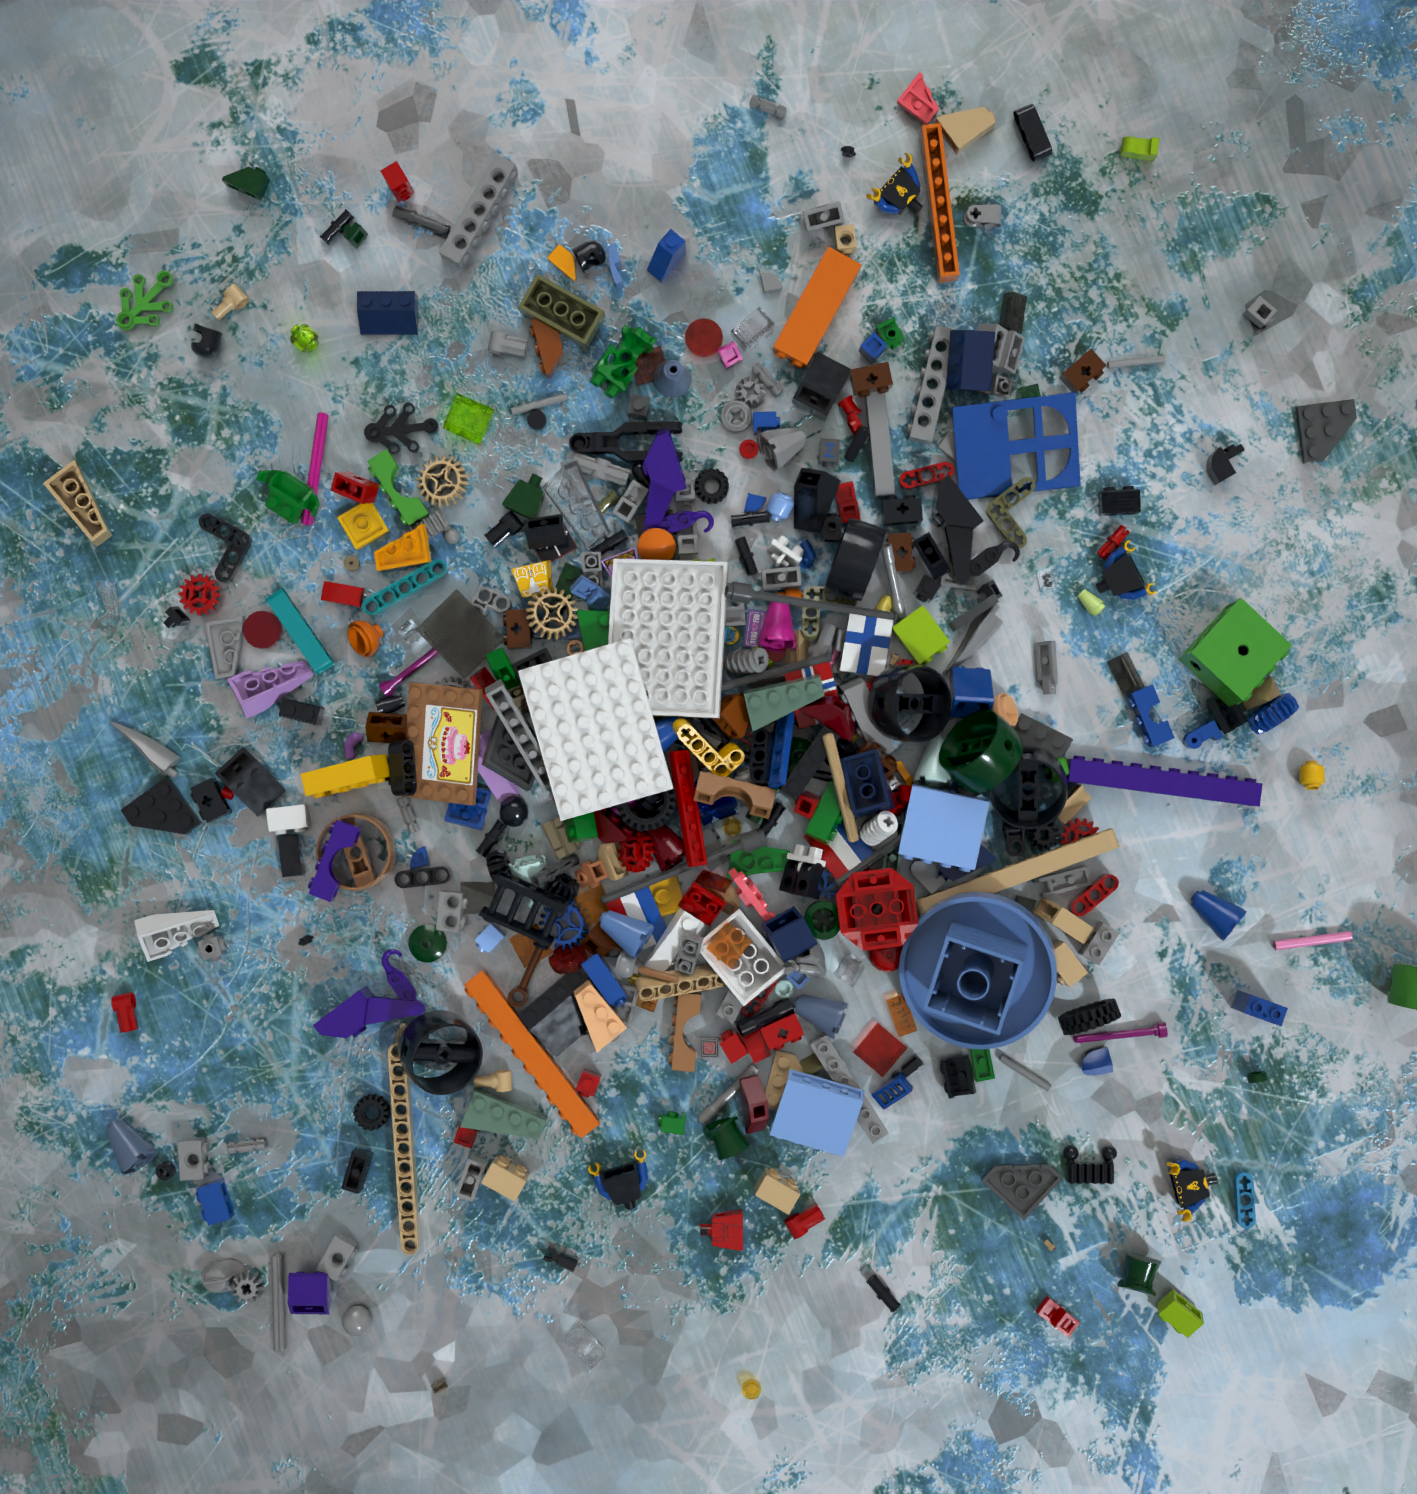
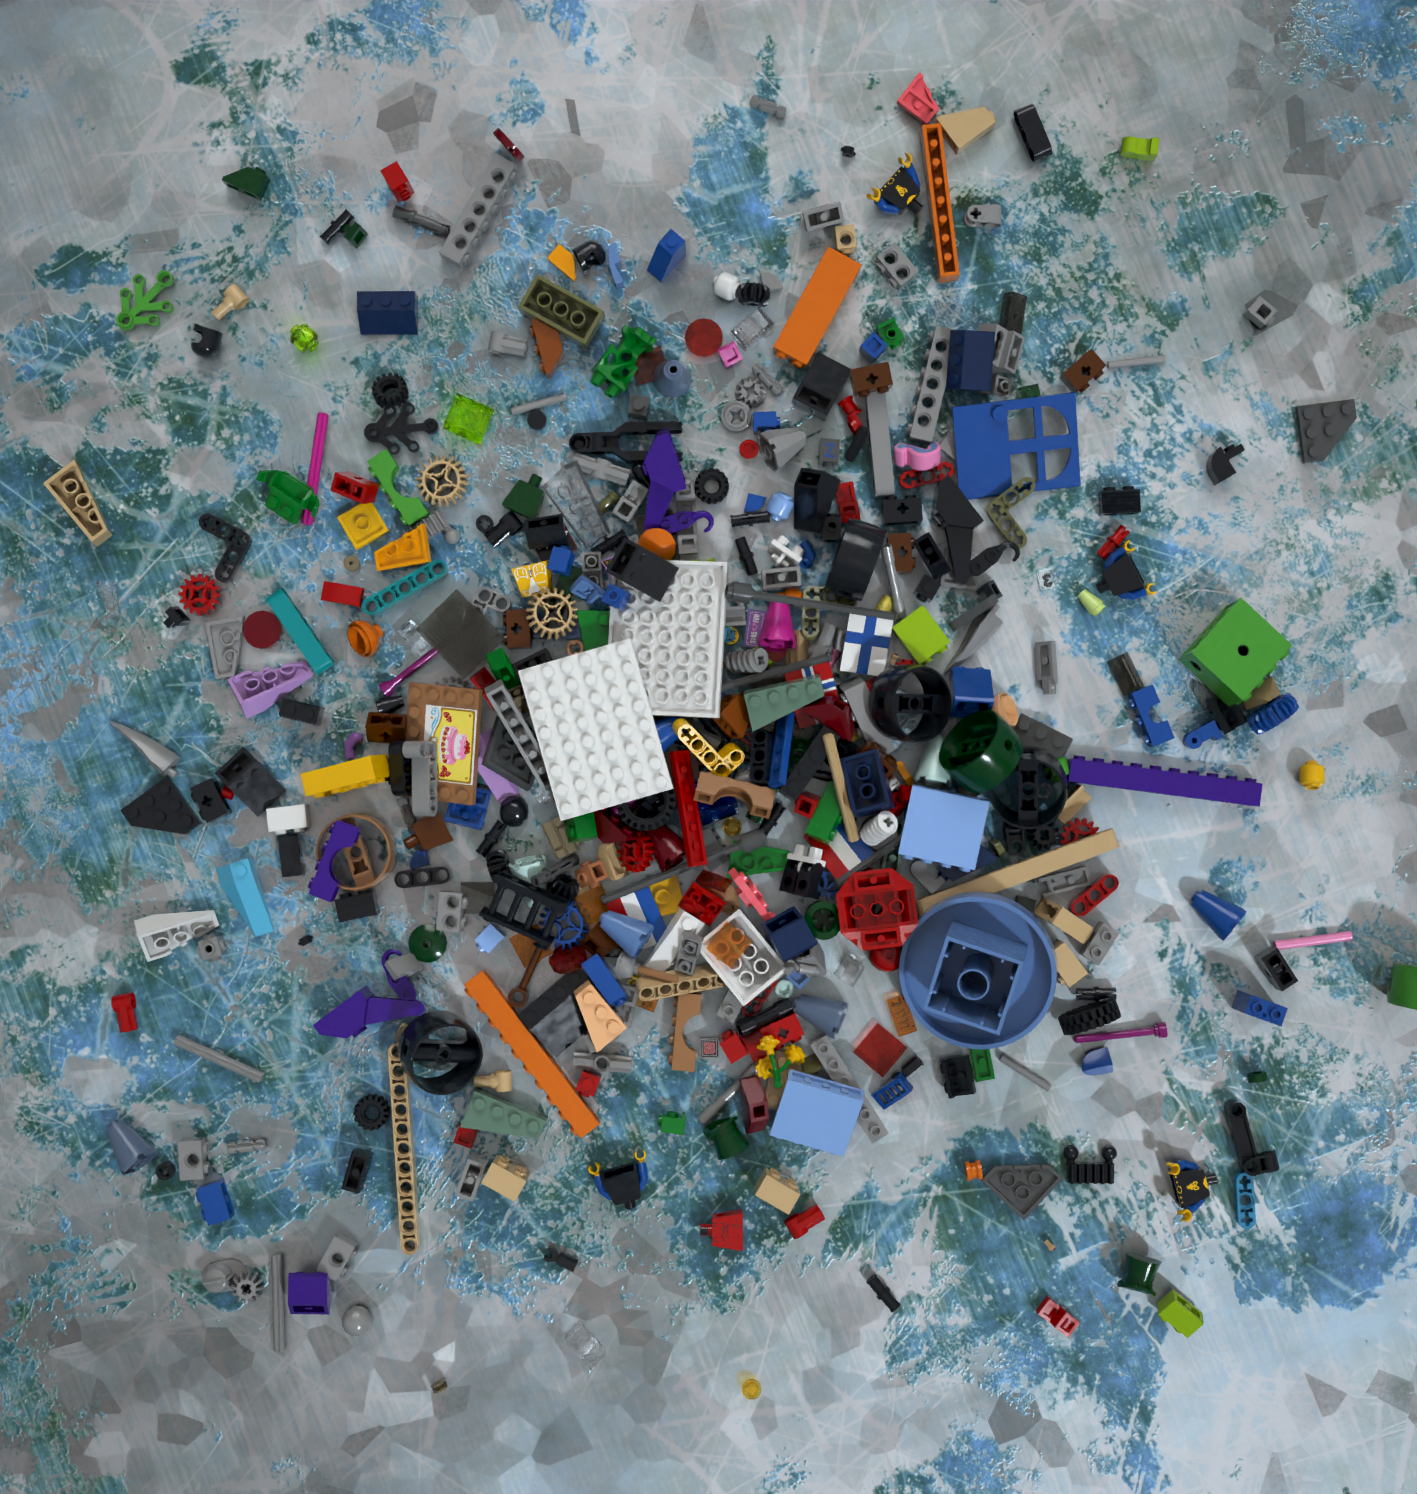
none -> light grey axle [174,1035,264,1082]
none -> medium azure wedge [216,858,275,937]
none -> black brick [334,889,380,923]
none -> black tyre [372,373,409,410]
none -> light grey slope [384,954,423,980]
none -> light grey beam [402,741,438,817]
none -> reddish brown torso [403,810,453,852]
none -> black bush [476,515,494,533]
none -> dark red tile [493,128,525,161]
none -> blue brick [547,545,576,577]
none -> light grey piece [573,1052,632,1073]
none -> blue brick [601,583,632,612]
none -> black slope [606,537,679,602]
none -> white head [712,272,741,301]
none -> black gear [738,282,770,308]
none -> yellow plant [755,1035,805,1088]
none -> light grey brick [875,242,919,291]
none -> bright pink animal [894,441,941,471]
none -> orange wheel [964,1160,983,1181]
none -> olive tile [988,838,1005,858]
none -> black pin [1076,986,1117,1001]
none -> black piece [1224,1099,1280,1176]
none -> black brick [1254,946,1298,991]

